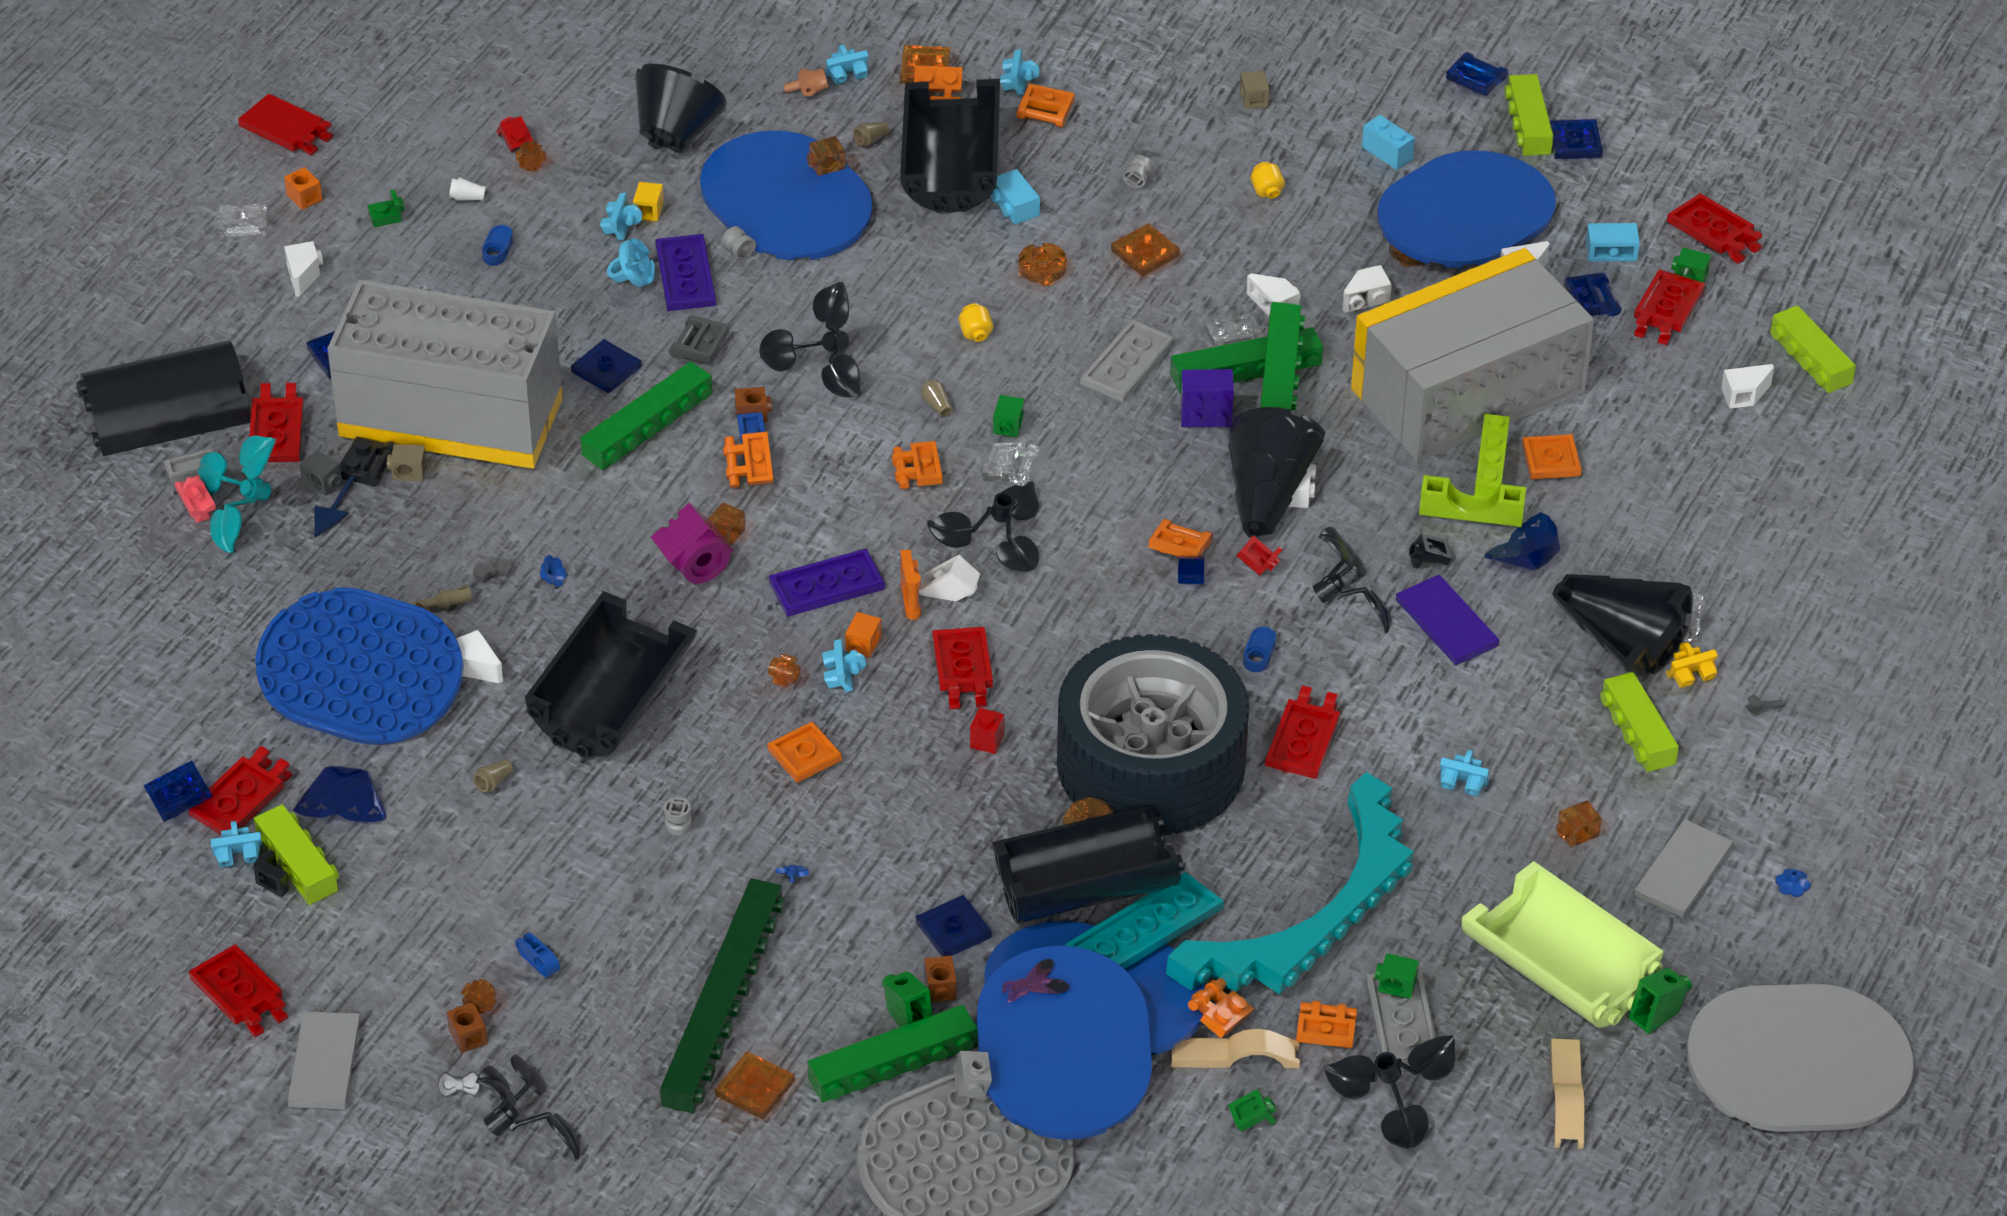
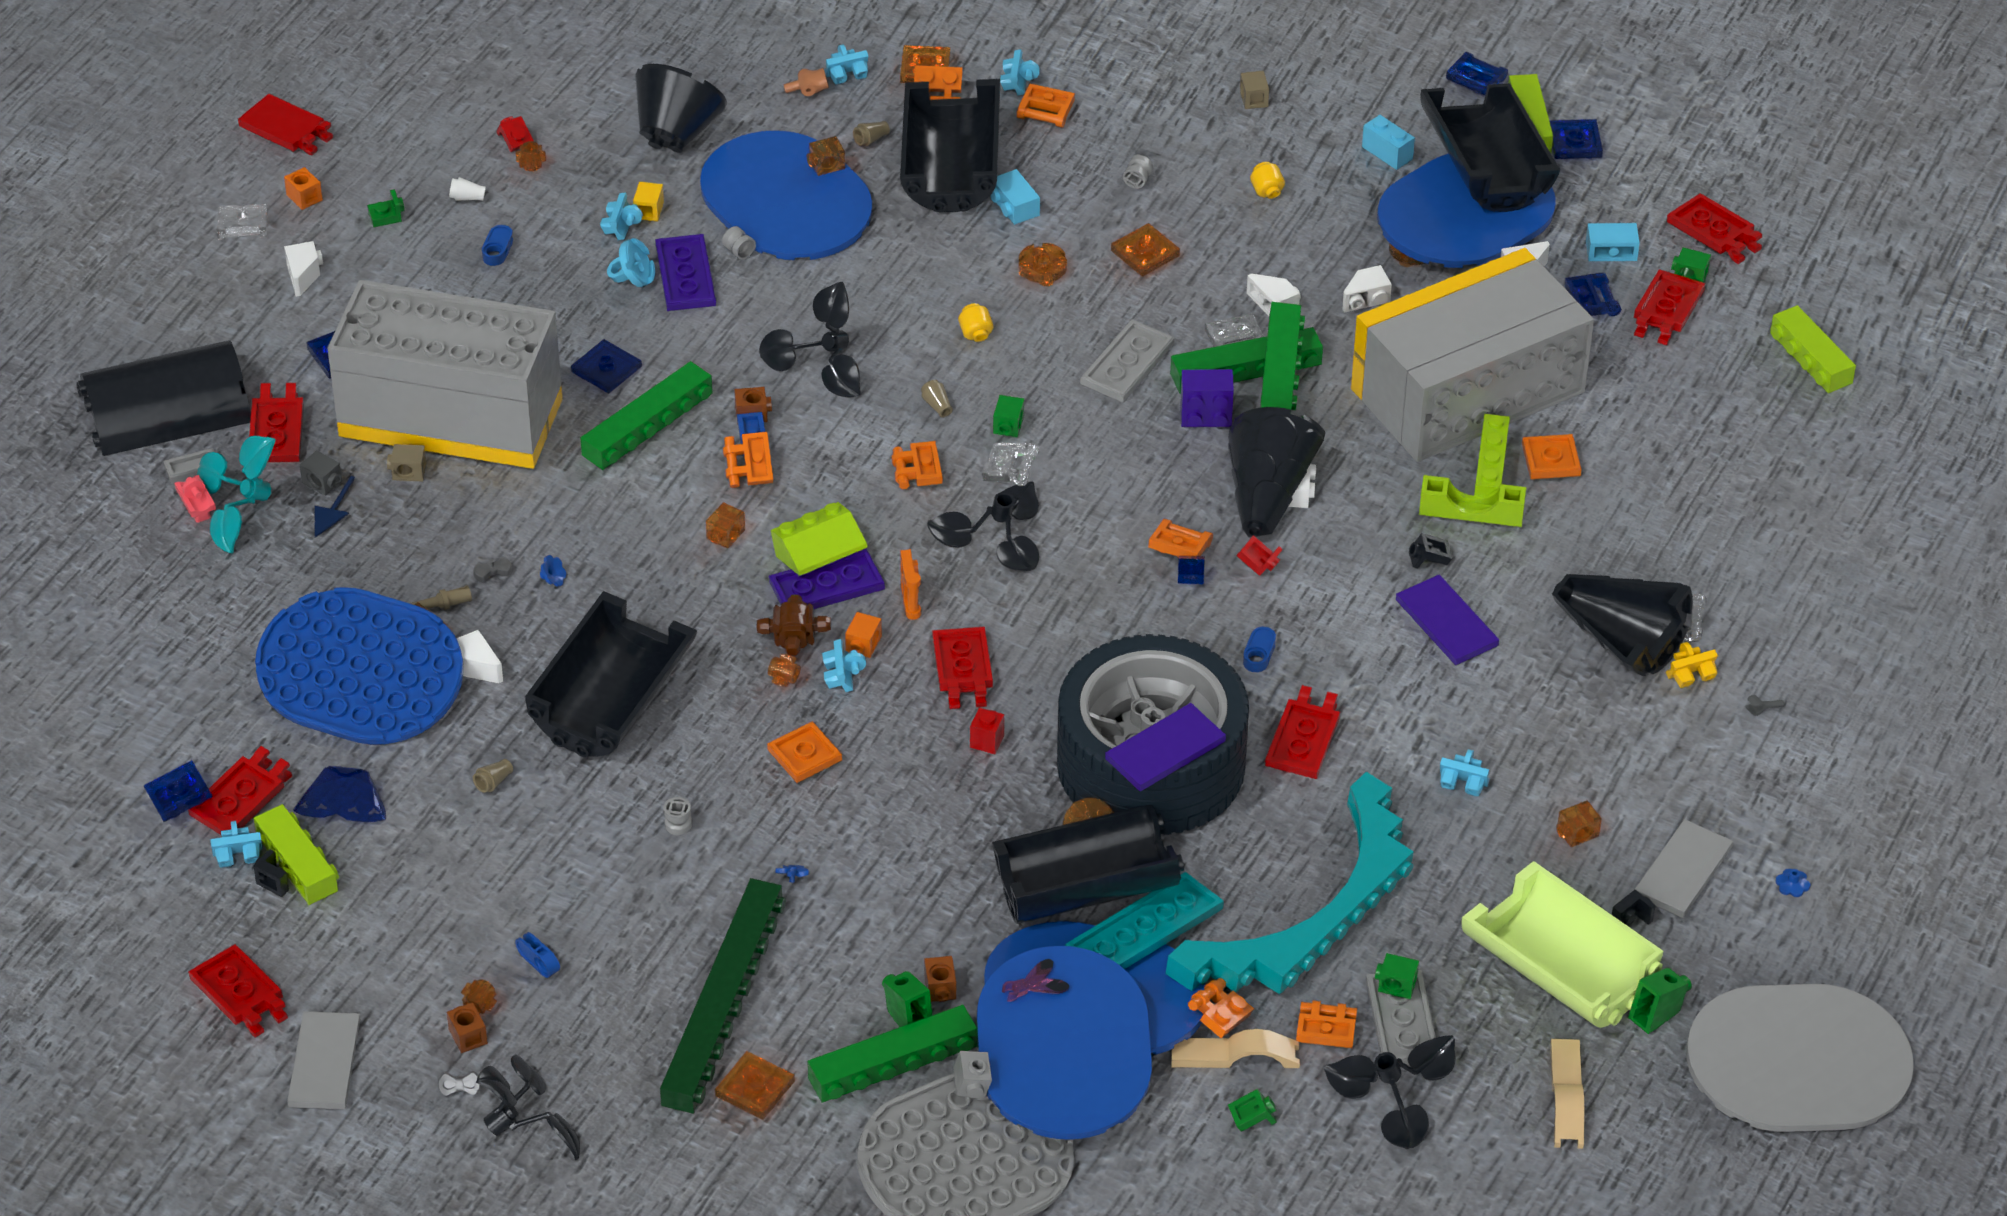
black plate [340,436,396,487] -> none
magenta piece [651,502,734,585] -> none
dark grey plate [669,315,729,364] -> none
clear blue plate [916,895,992,957] -> none
white slope [918,555,980,601] -> none
black plant [1313,526,1391,633] -> none
clear blue piece [1484,512,1561,571] -> none
lime brick [1600,672,1679,772] -> none
white slope [1721,364,1774,409] -> none
none -> reddish brown piece [757,595,831,656]
none -> lime slope [770,502,868,576]
none -> dark purple tile [1105,703,1226,792]
none -> black cylinder [1420,83,1560,212]
none -> black bracket [1611,890,1656,925]

